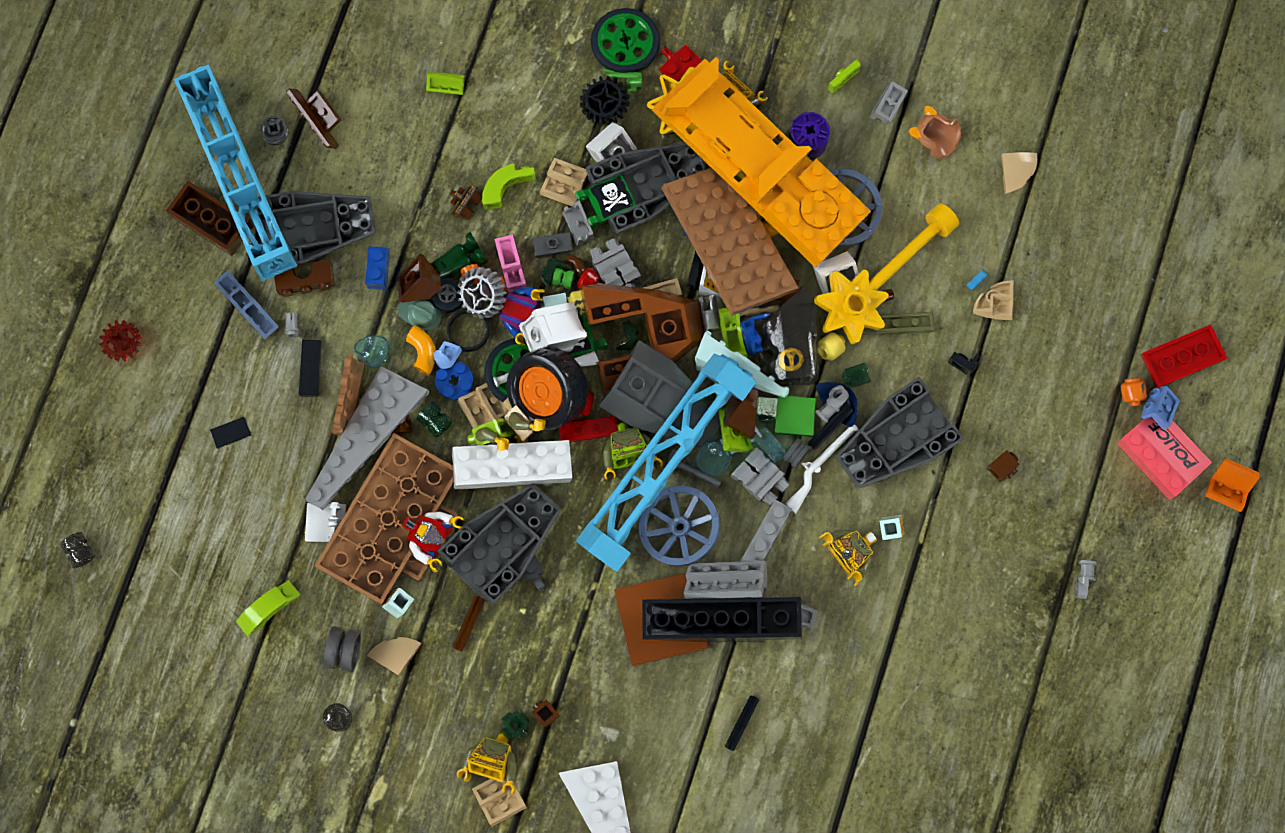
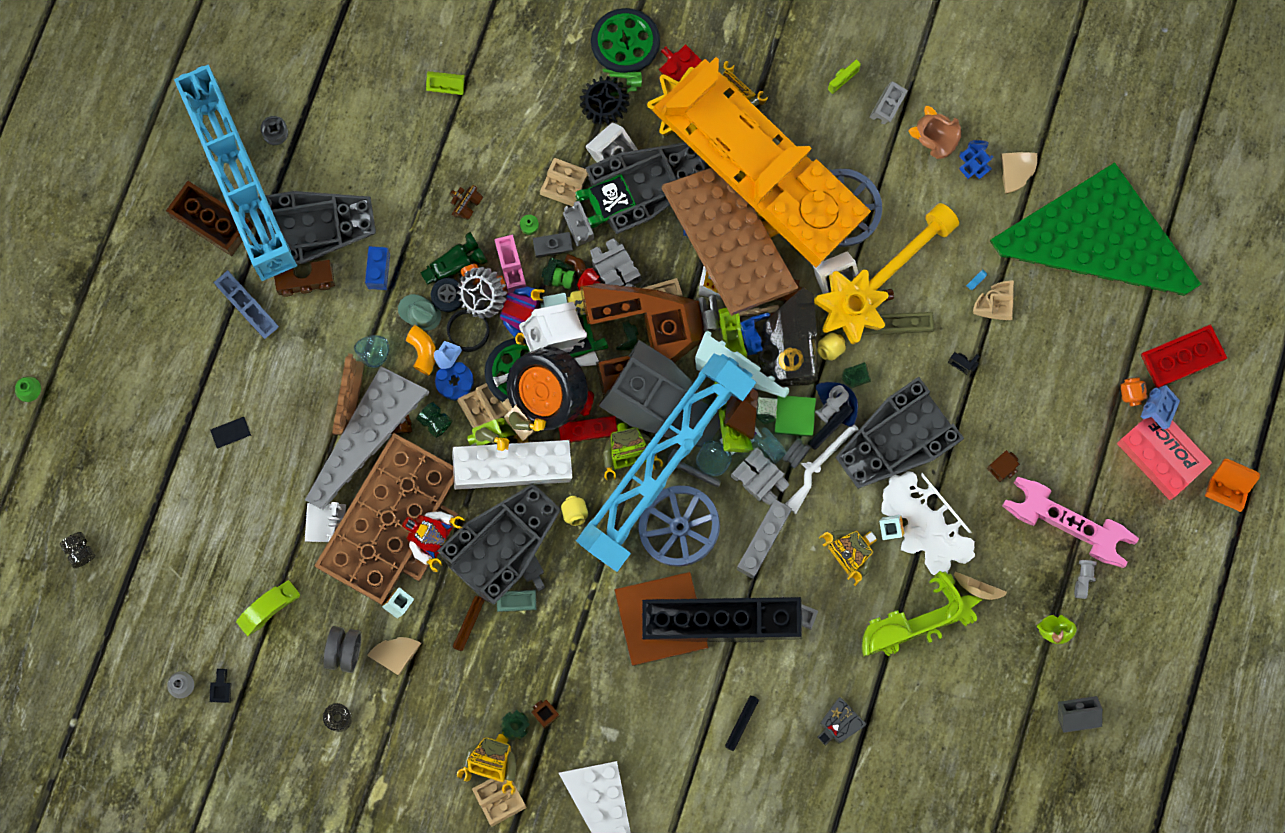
clear red gear [99,320,142,362] -> none
light grey pin [284,312,300,338] -> none
reddish brown bracket [287,88,341,149] -> none
black tile [299,339,322,397] -> none
reddish brown slope [397,253,441,303] -> none
lime arch [482,163,536,210] -> none
light grey brick [684,561,767,599] -> none
black tile [687,250,701,290] -> none
dark purple wheel [789,112,830,160] -> none
none -> bright green cone [15,376,41,402]
none -> light grey cone [167,671,194,698]
none -> black plate [209,669,232,703]
none -> sand green tile [497,590,537,612]
none -> bright green tile [520,215,539,235]
none -> light yellow head [561,496,588,526]
none -> dark grey torso [817,697,867,746]
none -> lime piece [862,571,983,657]
none -> white plant [881,471,975,575]
none -> tan brick [954,572,1007,600]
none -> blue piece [959,140,994,179]
none -> green plate [990,162,1201,296]
none -> bright pink piece [1002,477,1139,568]
none -> lime hair [1037,614,1077,644]
none -> dark grey brick [1058,696,1103,733]

